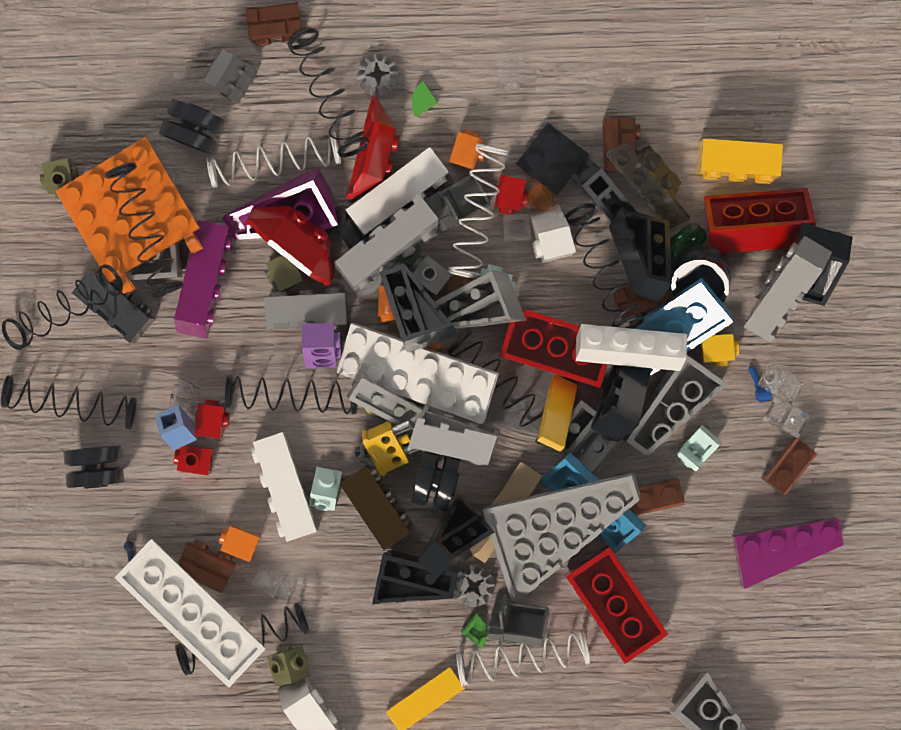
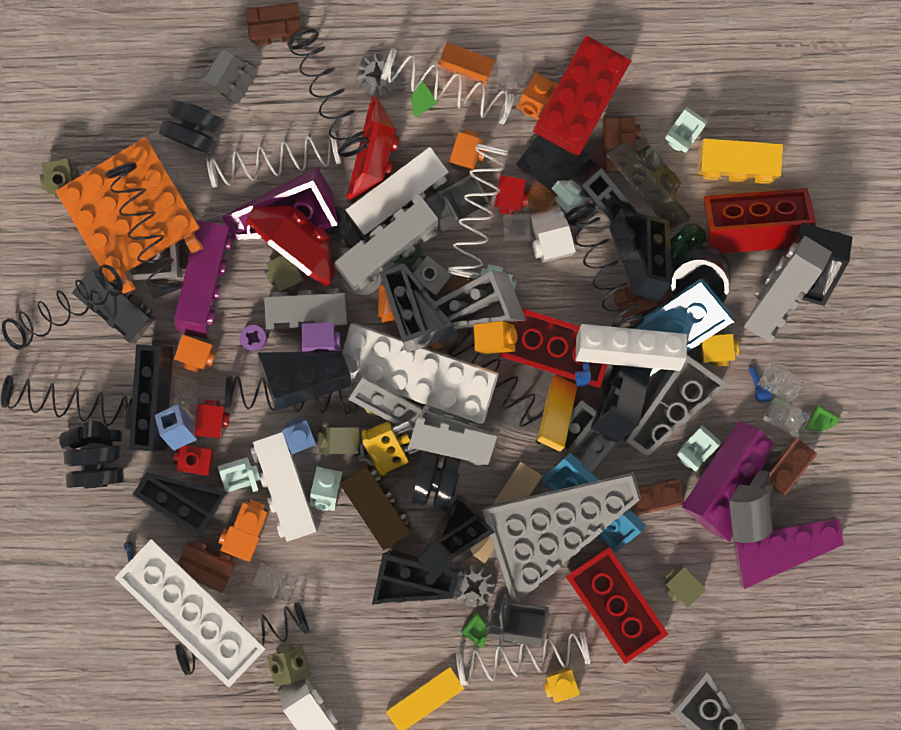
none -> black bar [59,421,122,450]
none -> black brick [129,344,173,452]
none -> black wedge [132,472,228,539]
none -> orange brick [174,334,217,373]
none -> light aqua bracket [218,457,260,492]
none -> orange brick [233,499,270,537]
none -> medium lavender wheel [240,325,268,351]
none -> black wedge [258,351,351,411]
none -> medium blue brick [282,417,317,454]
none -> olive brick [316,427,359,454]
none -> white piece [381,48,515,125]
none -> orange panel [437,42,495,85]
none -> light orange brick [474,321,517,355]
none -> orange bracket [517,72,558,120]
none -> red brick [532,35,632,157]
none -> yellow brick [543,666,580,703]
none -> light aqua bracket [552,180,589,216]
none -> blue hand [575,362,591,386]
none -> olive brick [664,565,706,608]
none -> light aqua bracket [665,107,708,153]
none -> magenta wedge [682,421,773,542]
none -> dark grey brick [729,470,775,543]
none -> bright green tile [804,405,841,431]

